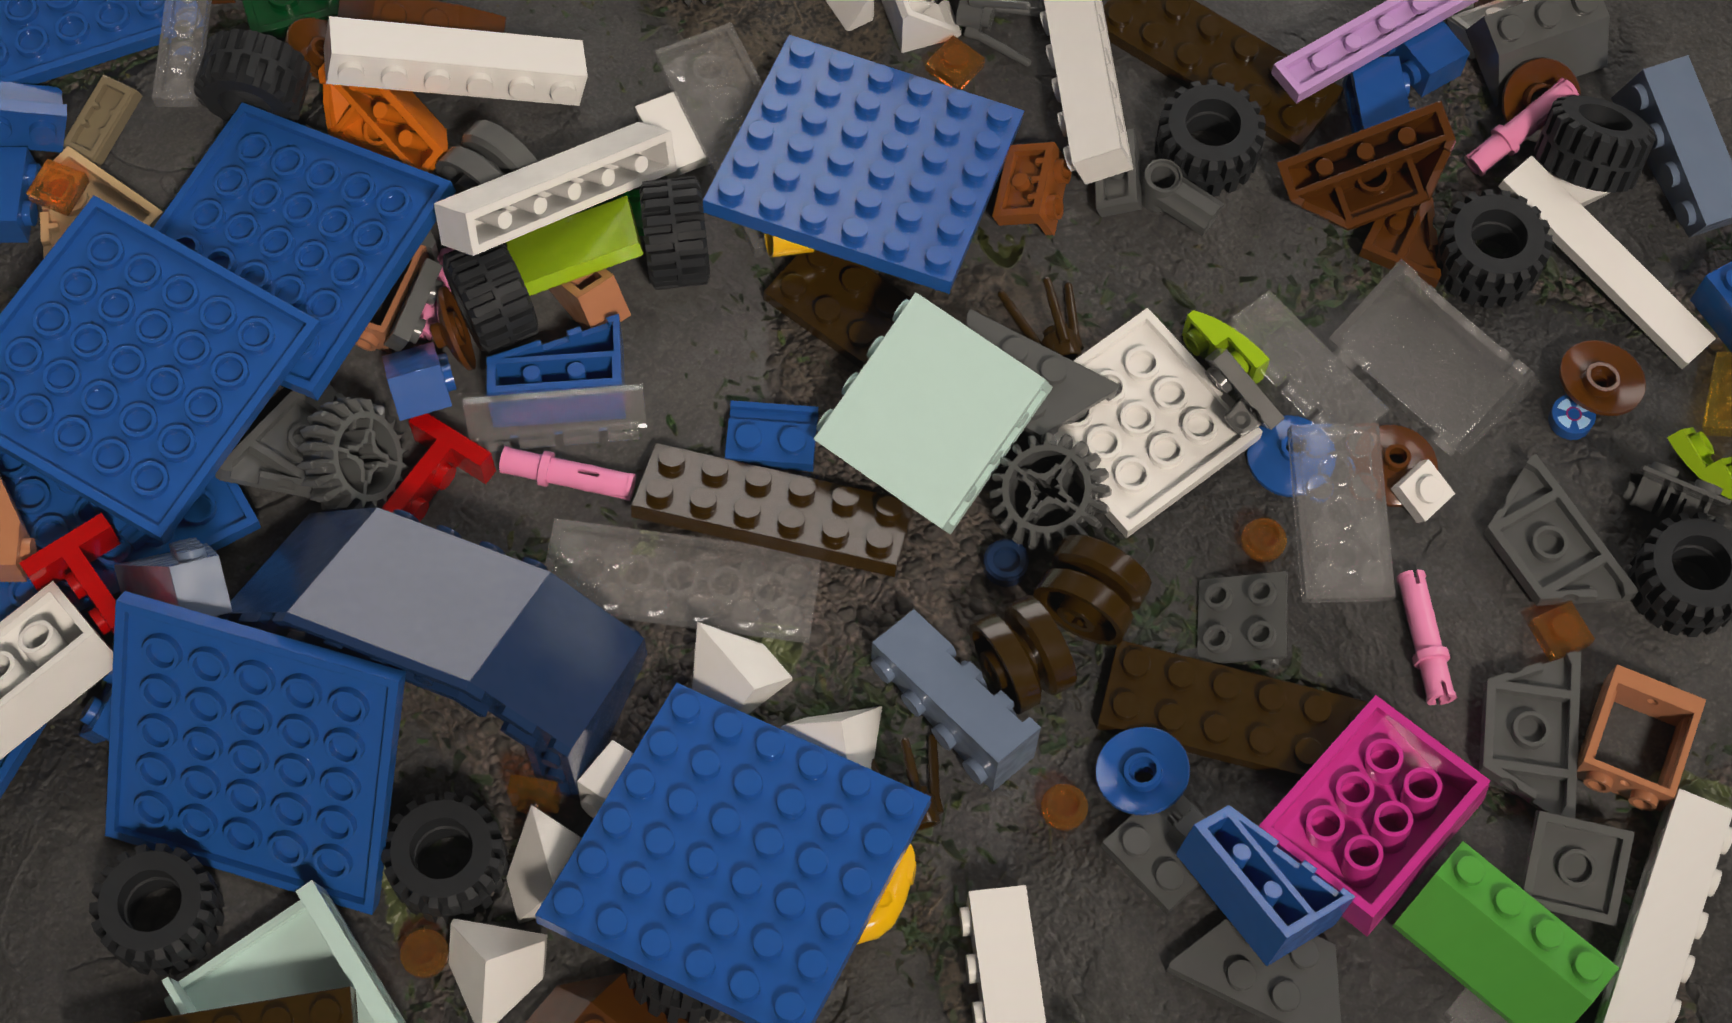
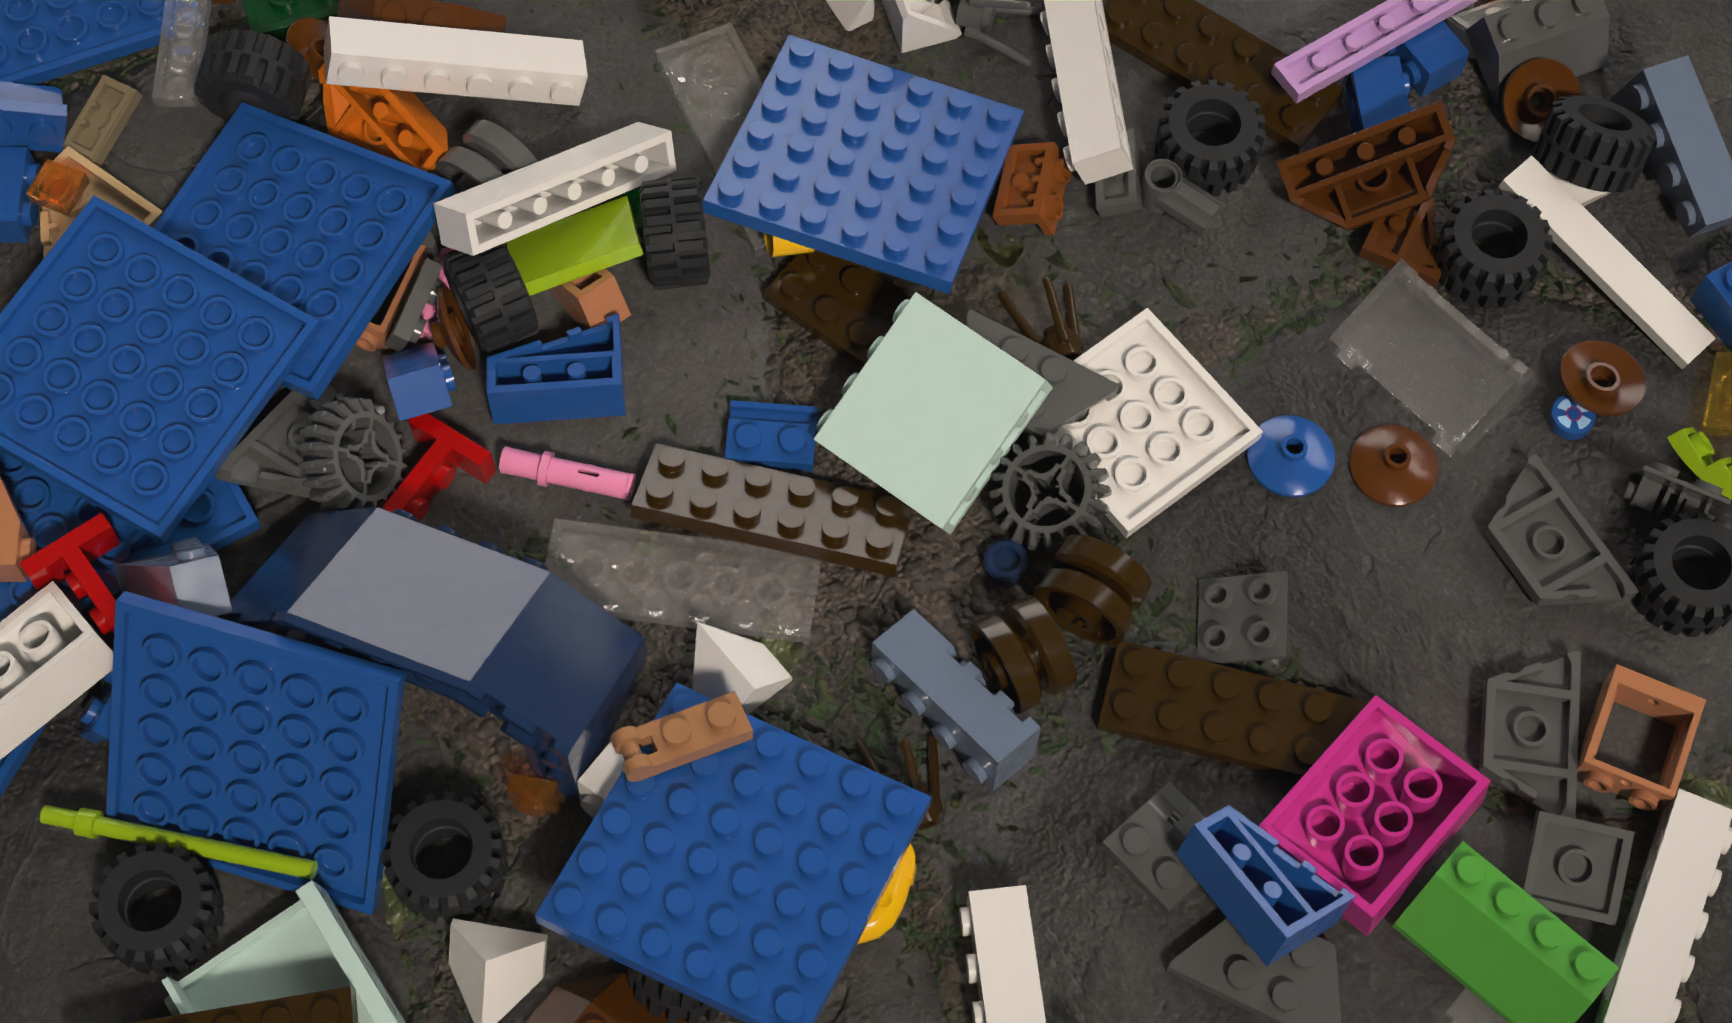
clear orange plate [400,929,449,978] -> none
clear windscreen [463,384,647,452] -> none
white slope [506,805,582,924] -> none
white tile [635,92,707,179] -> none
white slope [781,706,882,769] -> none
clear orange plate [926,35,985,90] -> none
clear orange plate [1041,784,1088,831] -> none
blue dish [1096,727,1190,815] -> none
lime slope [1182,310,1270,384] -> none
dark grey hinge [1204,348,1285,437] -> none
clear windscreen [1231,290,1390,445] -> none
clear orange plate [1241,518,1287,562] -> none
clear plate [1287,423,1396,603] -> none
white plate [1390,459,1455,523] -> none
bright pink pin [1396,570,1457,705] -> none
bright pink pin [1464,78,1579,177] -> none
clear orange plate [1528,601,1595,662] -> none
none -> lime bar [40,805,318,880]
none -> medium nougat plate [610,691,753,782]

